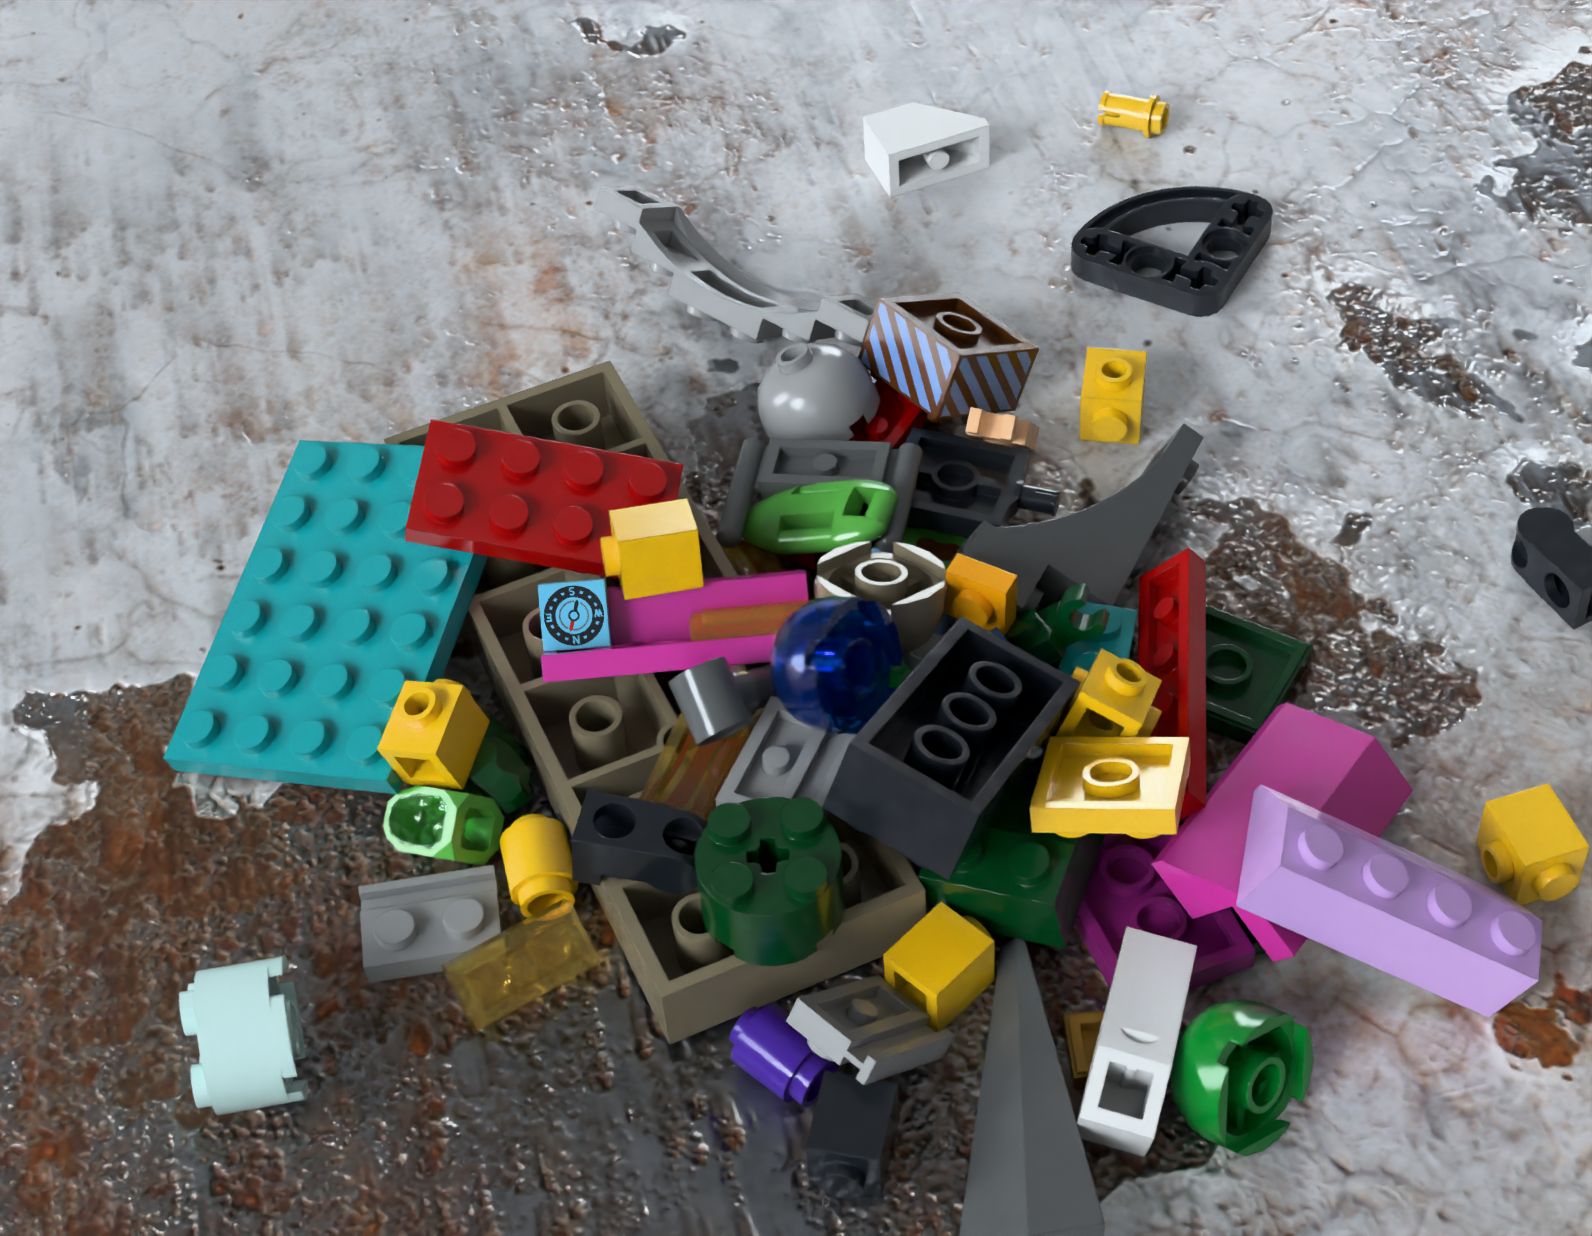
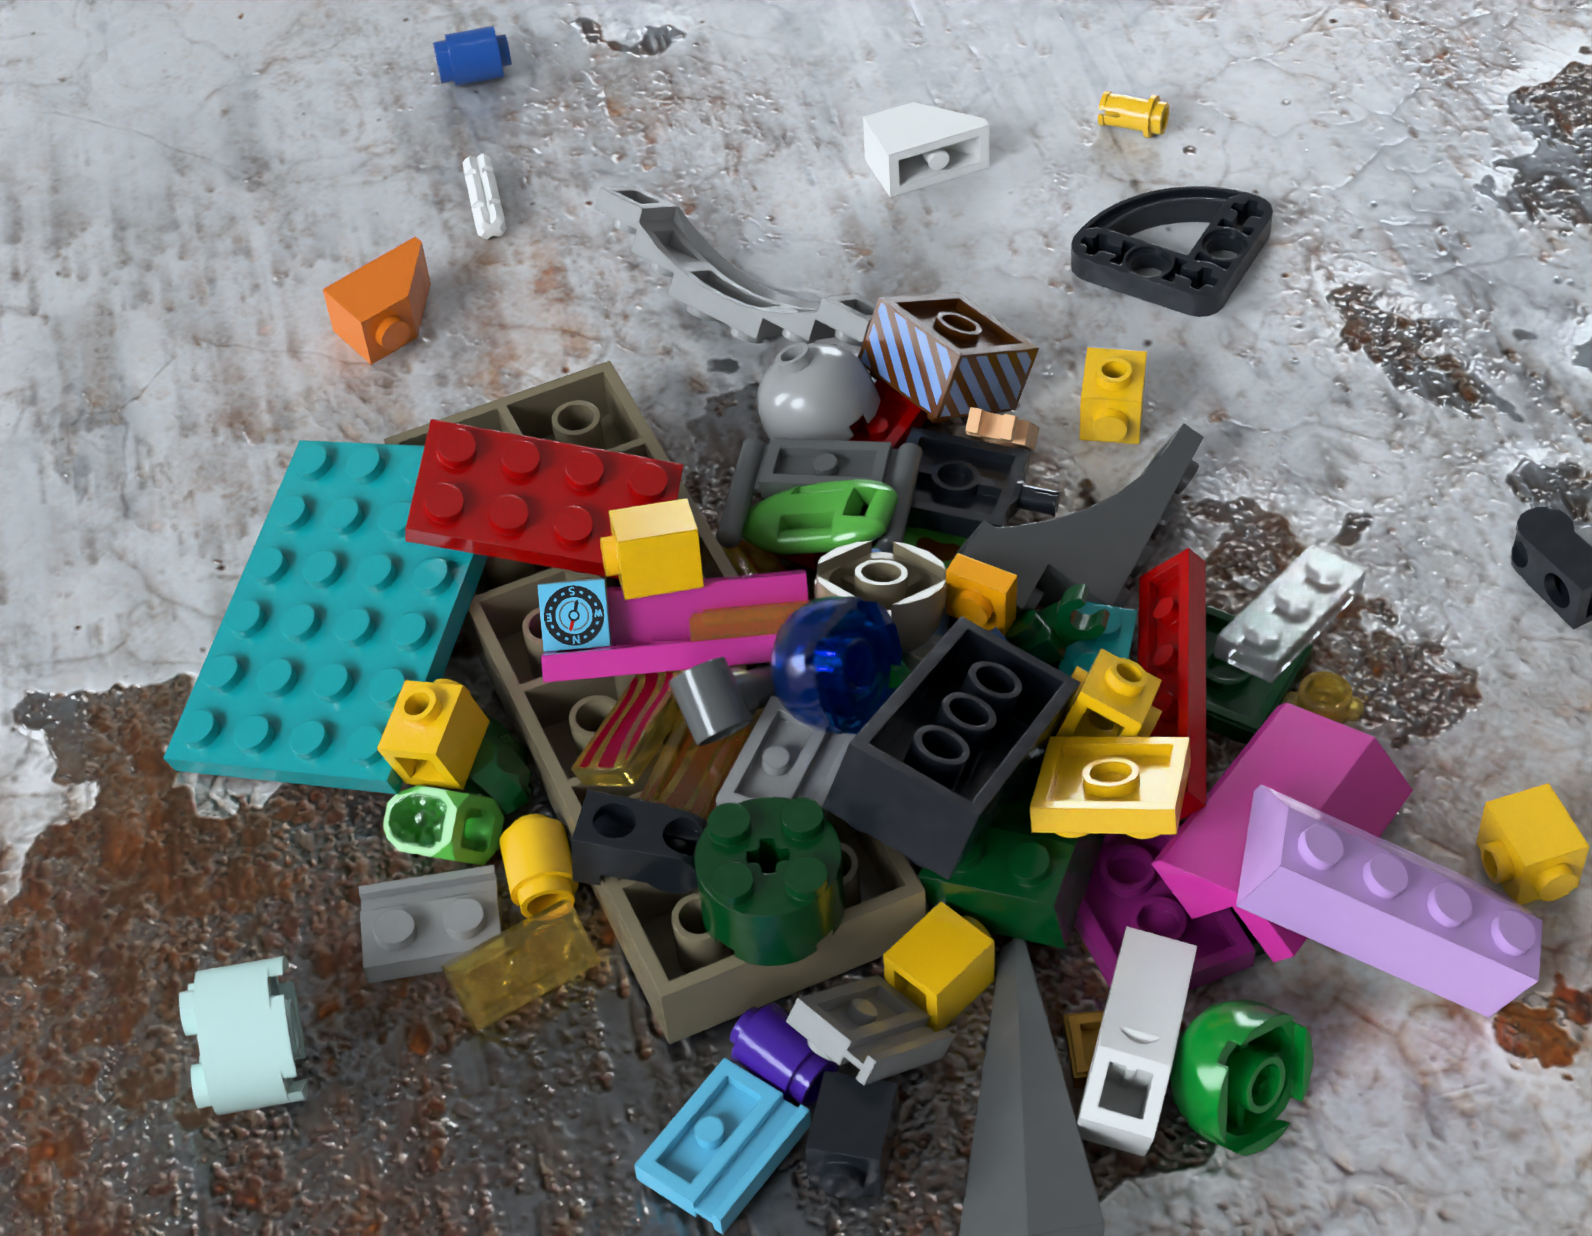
none -> orange slope [323,236,431,365]
none -> blue brick [433,26,512,86]
none -> white axle [463,153,506,239]
none -> clear yellow tile [571,670,686,786]
none -> medium azure plate [634,1058,811,1235]
none -> clear plate [1214,545,1367,683]
none -> clear yellow plate [1283,671,1364,724]

